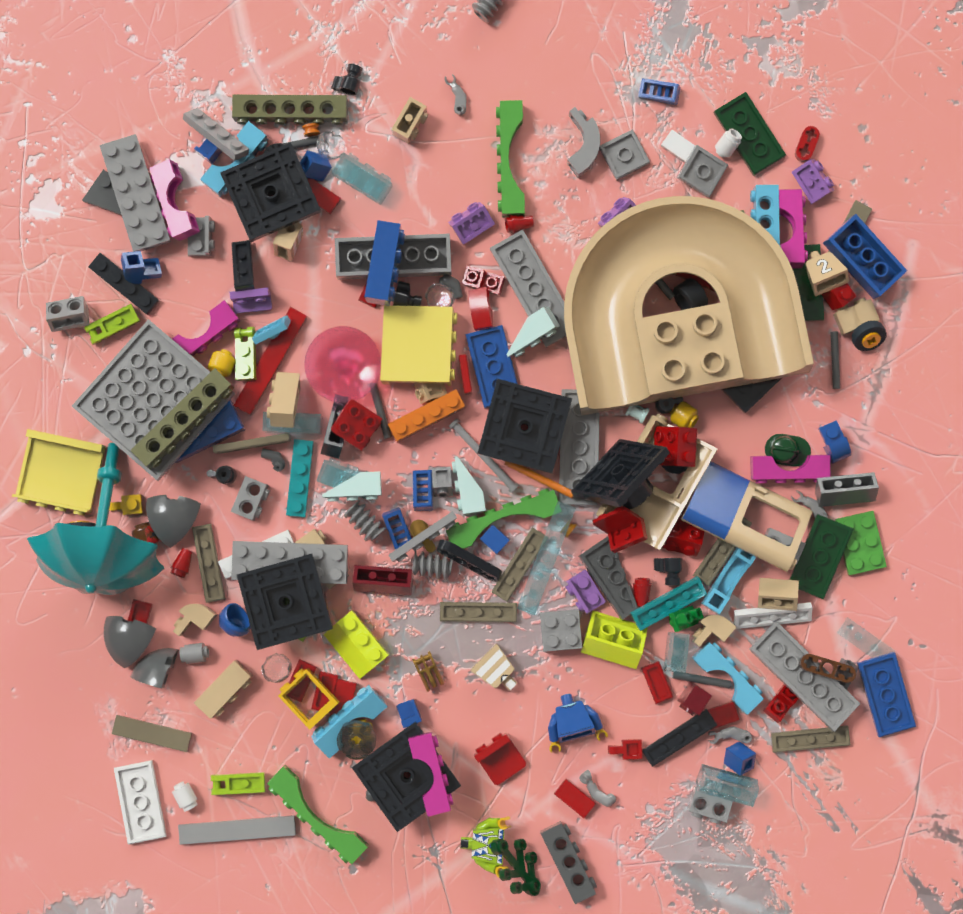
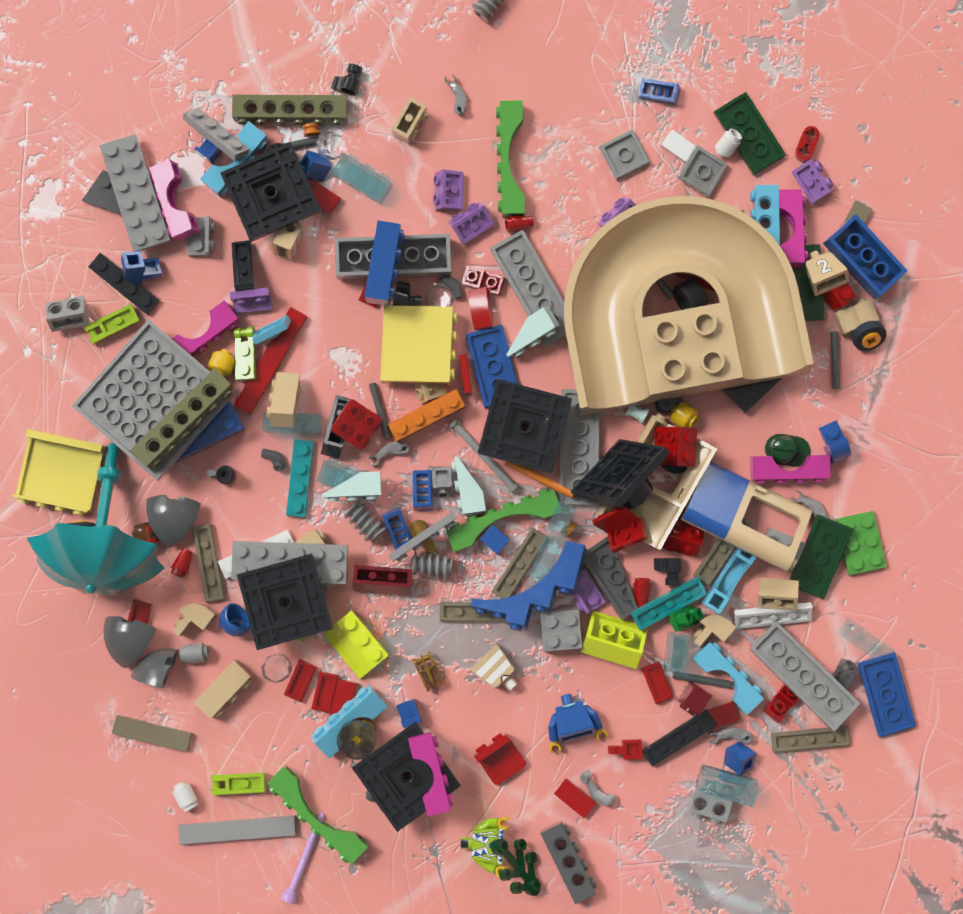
yellow plate [109,494,143,515] -> none
white tile [114,760,167,845] -> none
dark tan tile [212,433,291,454] -> none
light grey brick [231,476,270,521] -> none
yellow window [278,668,339,730] -> none
clear pink dish [304,326,381,403] -> none
black beam [437,540,502,582] -> none
light grey arch [567,107,600,178] -> none
reddish brown beam [799,654,856,683] -> none
dark grey brick [815,472,879,507] -> none
none -> lavender piece [280,813,325,904]
none -> light grey arm [368,442,409,466]
none -> medium lavender bracket [433,169,464,211]
none -> blue arch [470,541,587,631]

